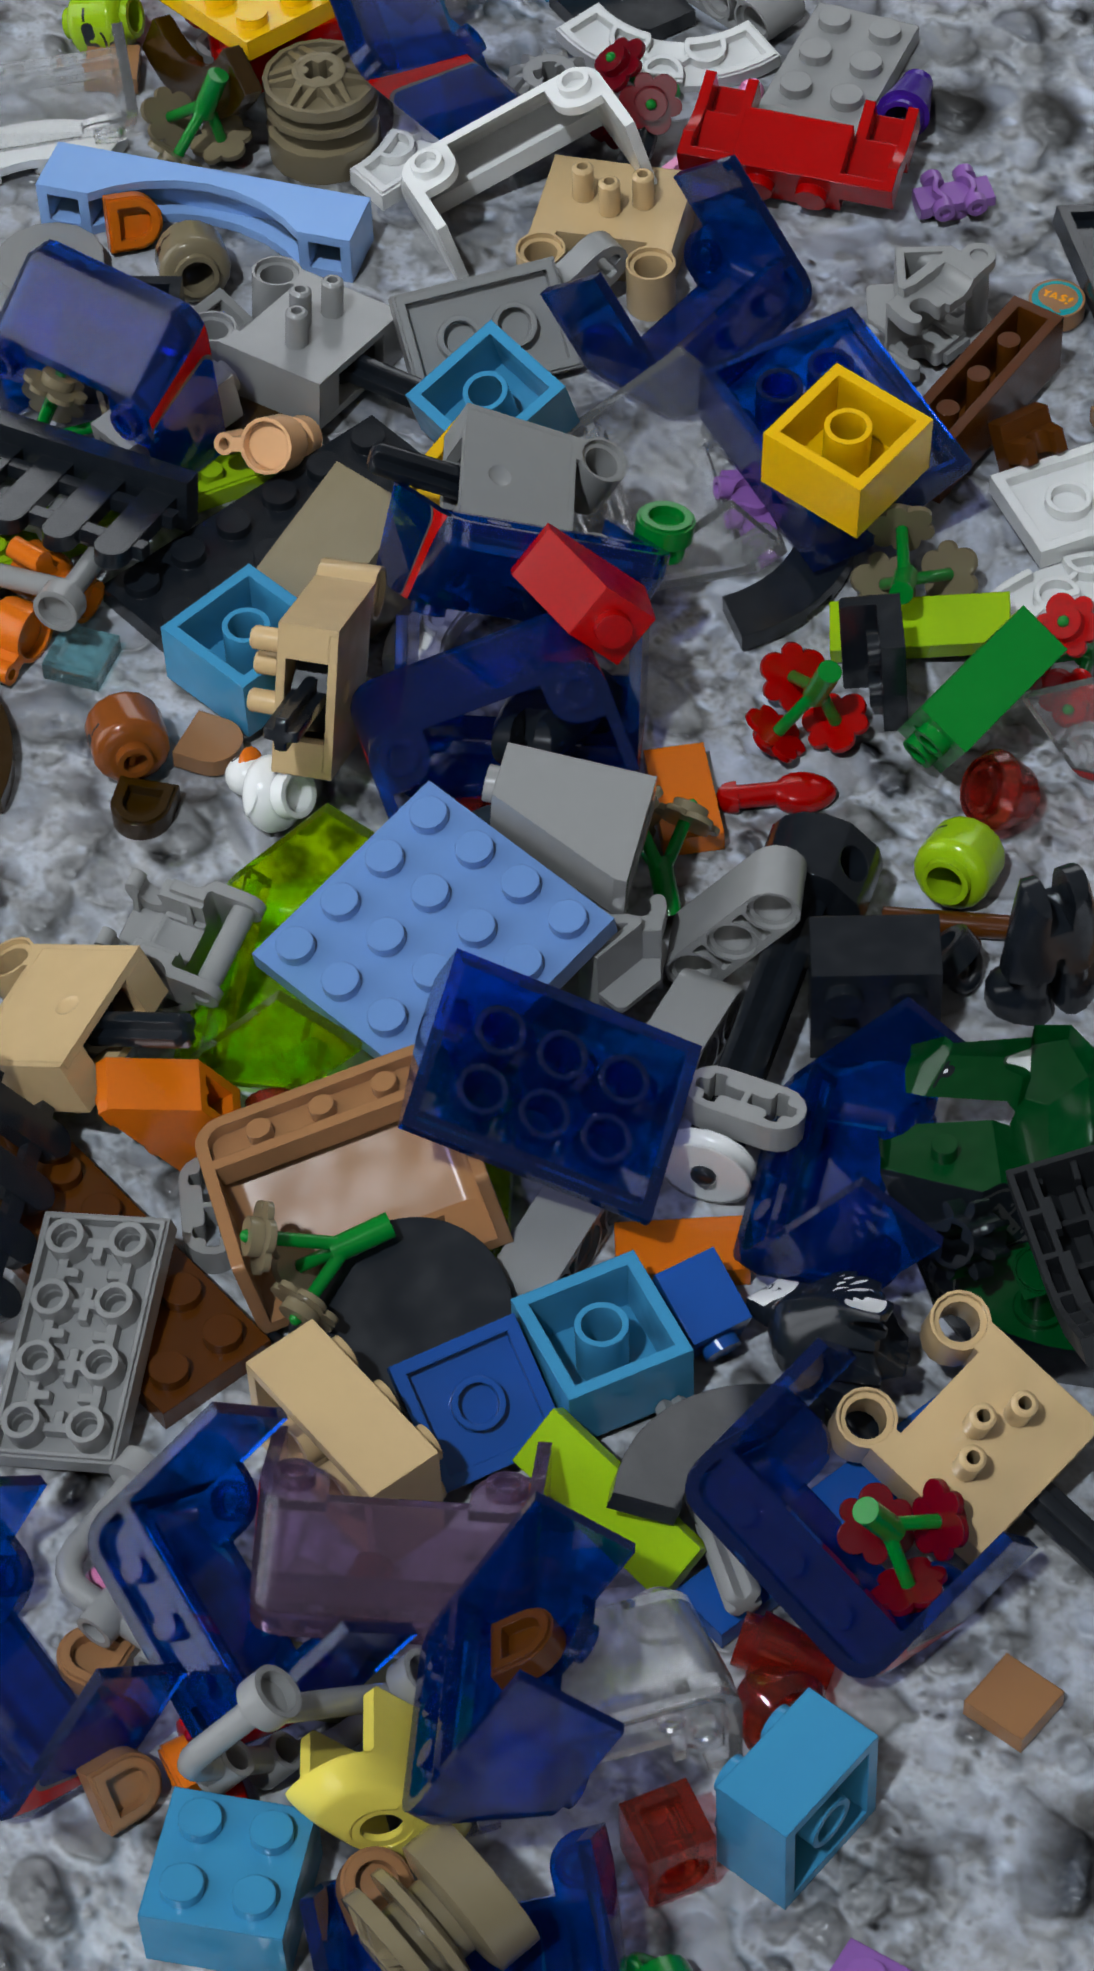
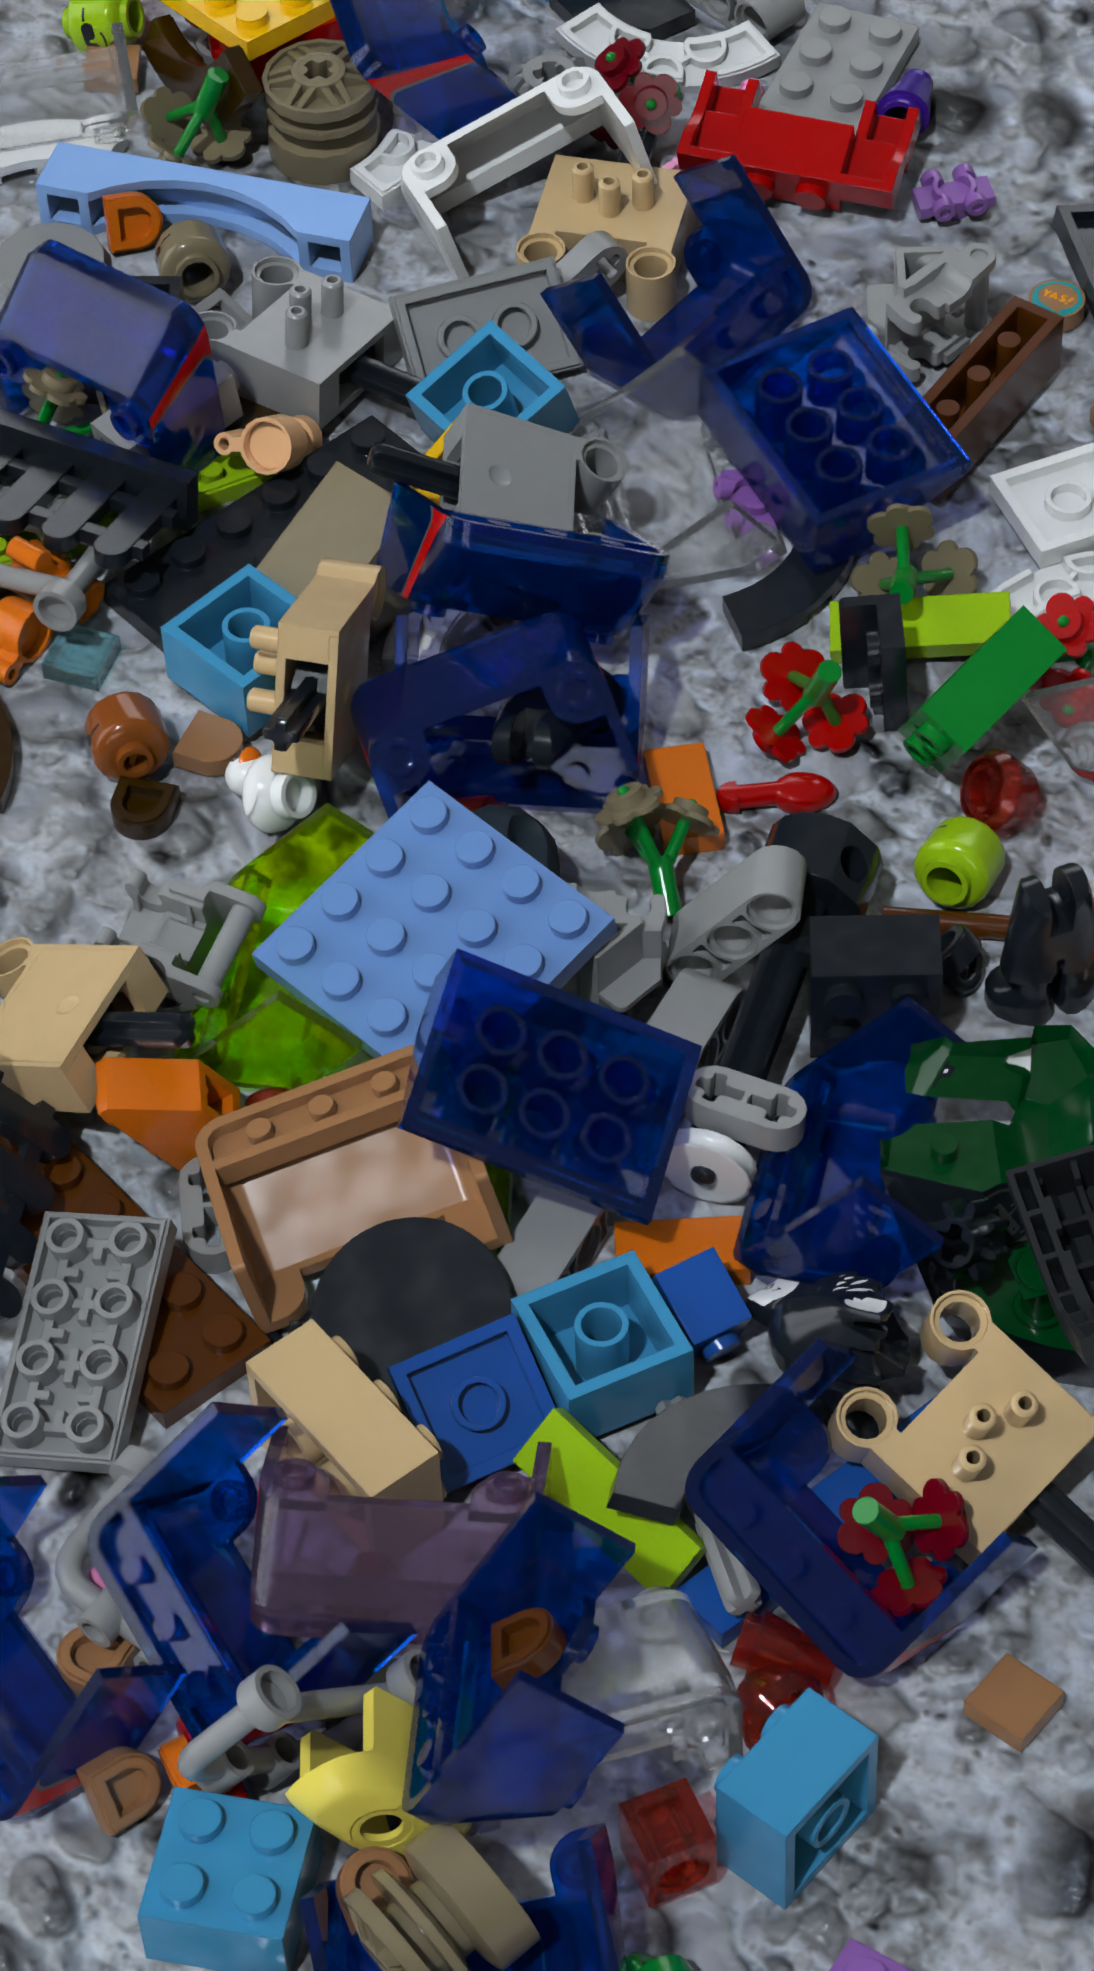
plant [240,1200,396,1333] -> none
light grey slope [482,742,657,914] -> none
red slope [510,523,656,665] -> none
green tile [634,501,696,566] -> none
yellow brick [761,363,933,539] -> none
reddish brown tile [987,402,1068,472] -> none

